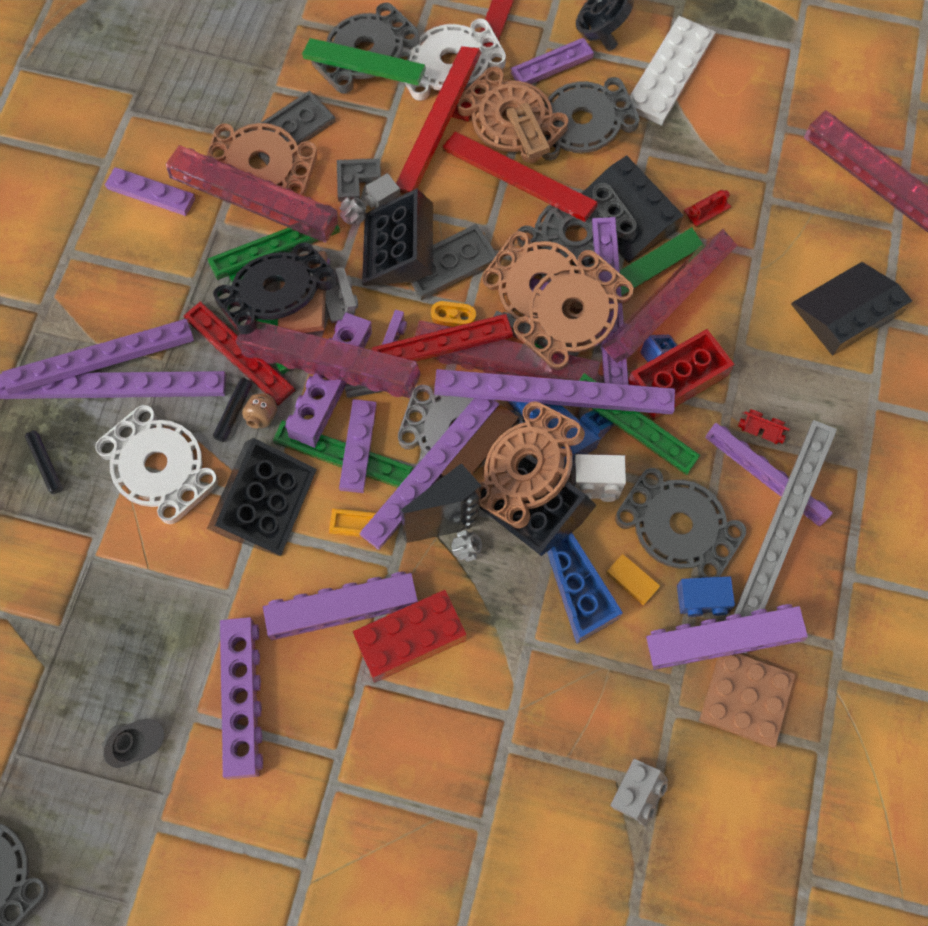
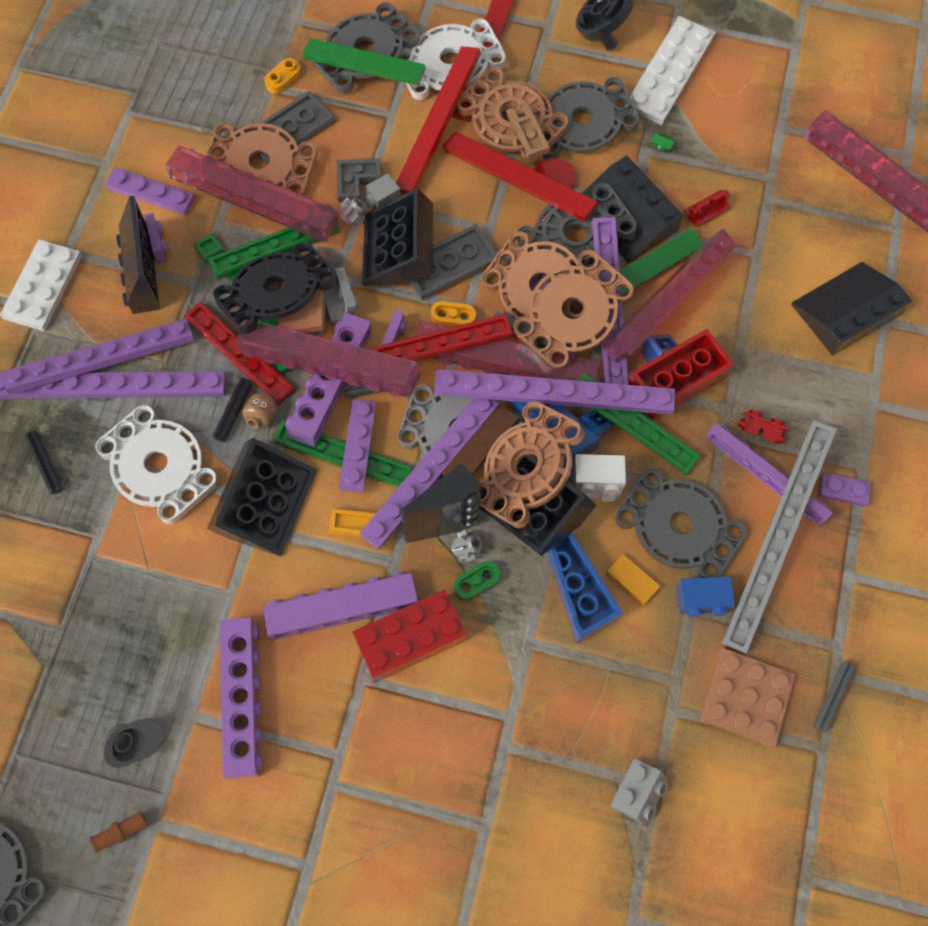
medium lavender plate [511,38,594,84] -> none
medium lavender brick [646,604,808,670] -> none
none -> white plate [0,240,82,332]
none -> dark orange pin [89,811,148,853]
none -> black slope [116,195,160,314]
none -> medium lavender plate [144,213,169,264]
none -> green tile [193,233,224,264]
none -> light orange plate [264,58,301,93]
none -> green plate [454,561,500,600]
none -> red tile [534,158,575,189]
none -> green plate [651,132,677,152]
none -> dark grey axle [814,662,856,733]
none -> medium lavender plate [818,472,871,507]

